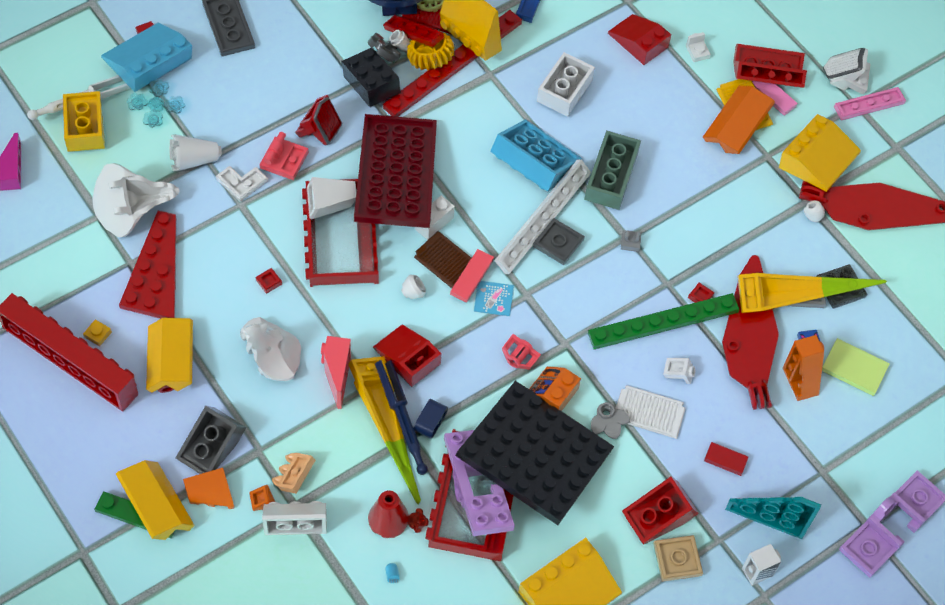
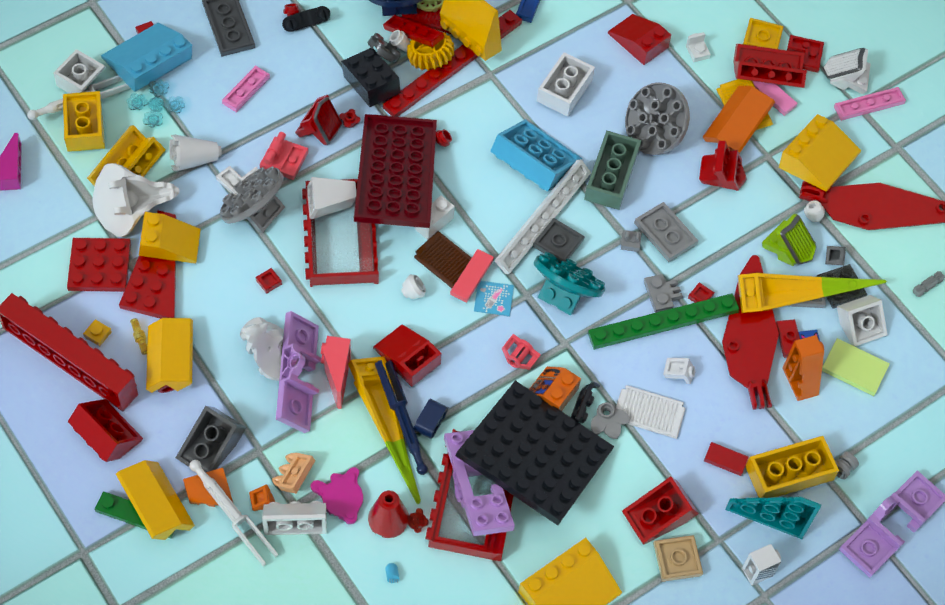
none -> white slope [53,49,105,94]
none -> red plate [67,238,131,292]
none -> red slope [68,399,143,462]
none -> yellow slope [87,125,166,186]
none -> clear yellow bar [130,318,147,355]
none -> yellow slope [139,212,201,264]
none -> white piece [189,460,279,567]
none -> light grey bracket [220,166,285,233]
none -> bright pink tile [222,65,270,113]
none -> lavender plate [276,311,321,433]
none -> black piece [282,6,330,32]
none -> red plate [283,3,301,16]
none -> dark pink tile [310,467,363,524]
none -> red plate [339,109,360,128]
none -> red plate [436,129,452,147]
none -> teal bracket [534,252,605,315]
none -> black piece [571,382,600,424]
none -> light grey bracket [625,82,690,155]
none -> light grey plate [634,202,698,262]
none -> light grey hinge [644,274,683,313]
none -> red piece [699,141,747,191]
none -> yellow plate [743,18,784,49]
none -> yellow brick [745,436,839,498]
none -> lime piece [762,214,816,266]
none -> red plate [776,319,800,358]
none -> red tile [787,35,824,73]
none -> dark grey slope [825,246,846,266]
none -> light grey wheel [835,451,859,479]
none -> white slope [837,295,887,346]
none -> light grey axle [913,271,945,297]

